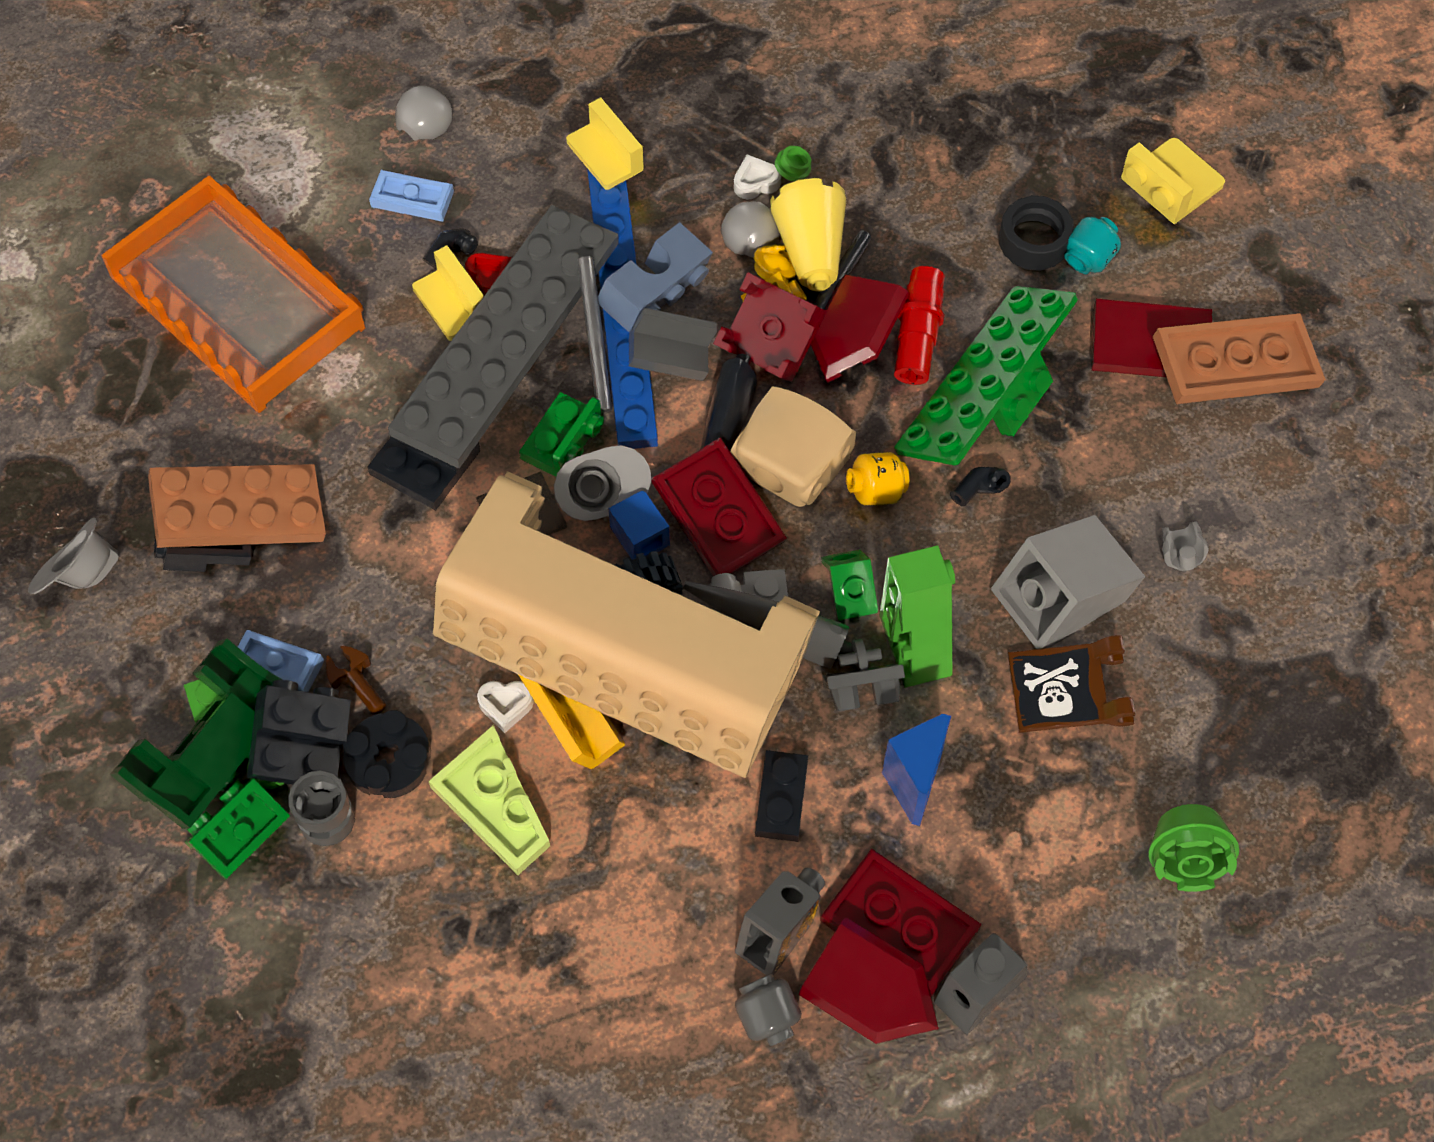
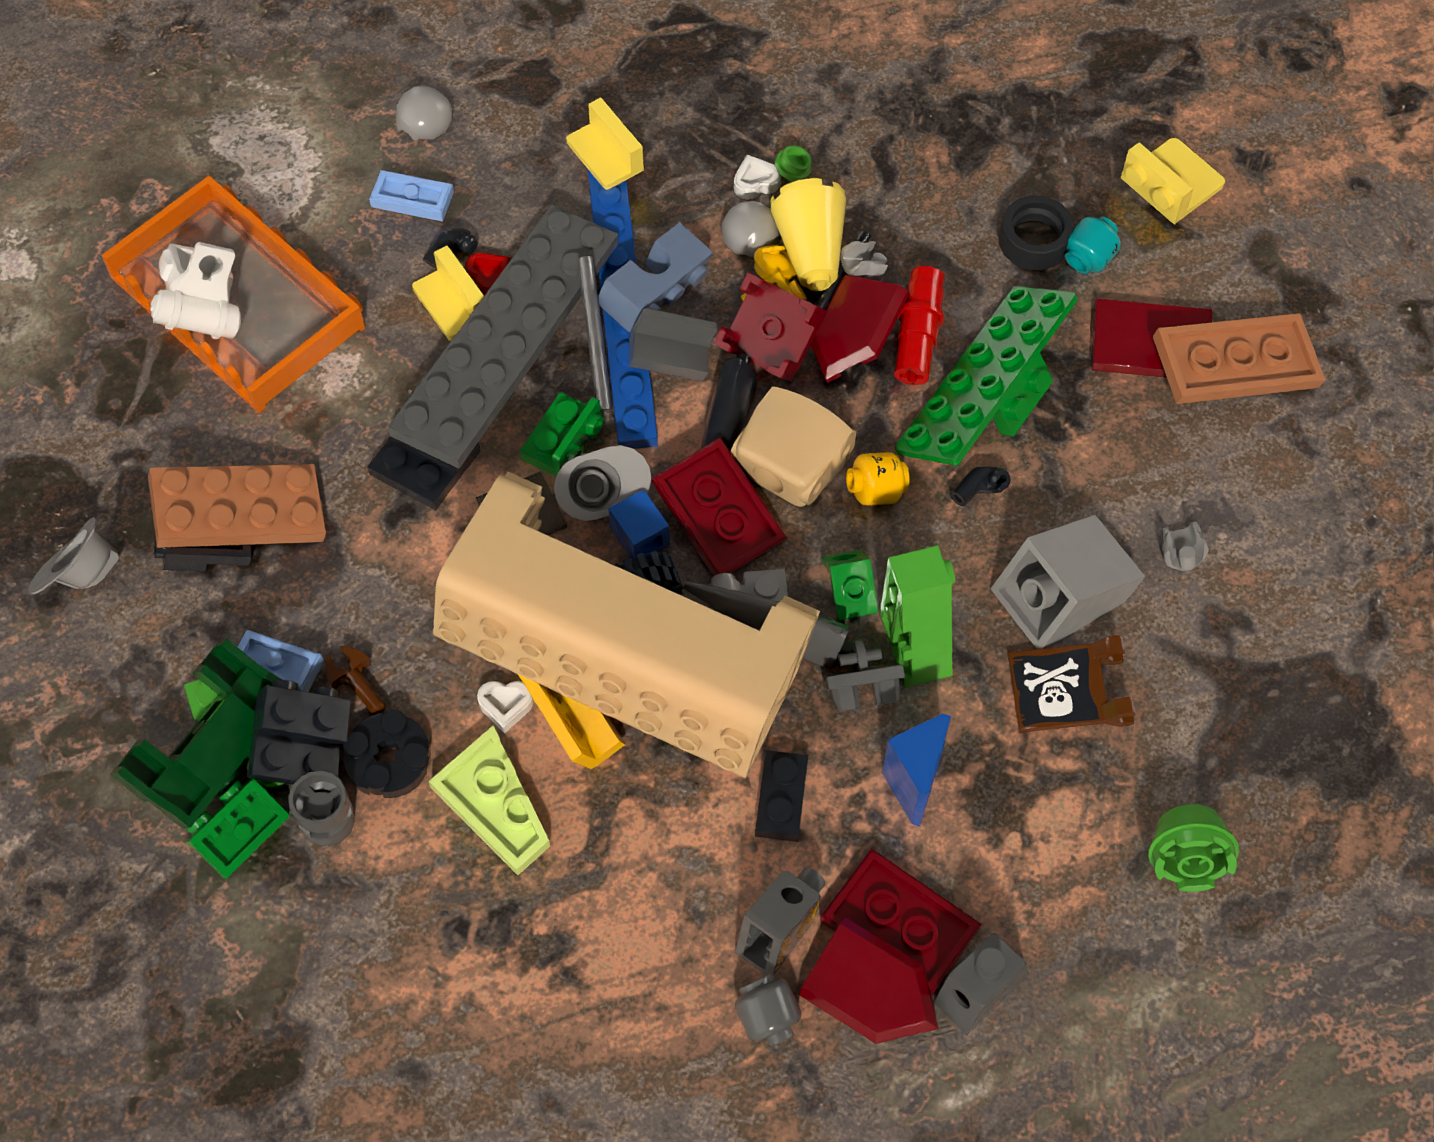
none -> white piece [150,242,241,339]
none -> light grey arm [840,241,888,281]

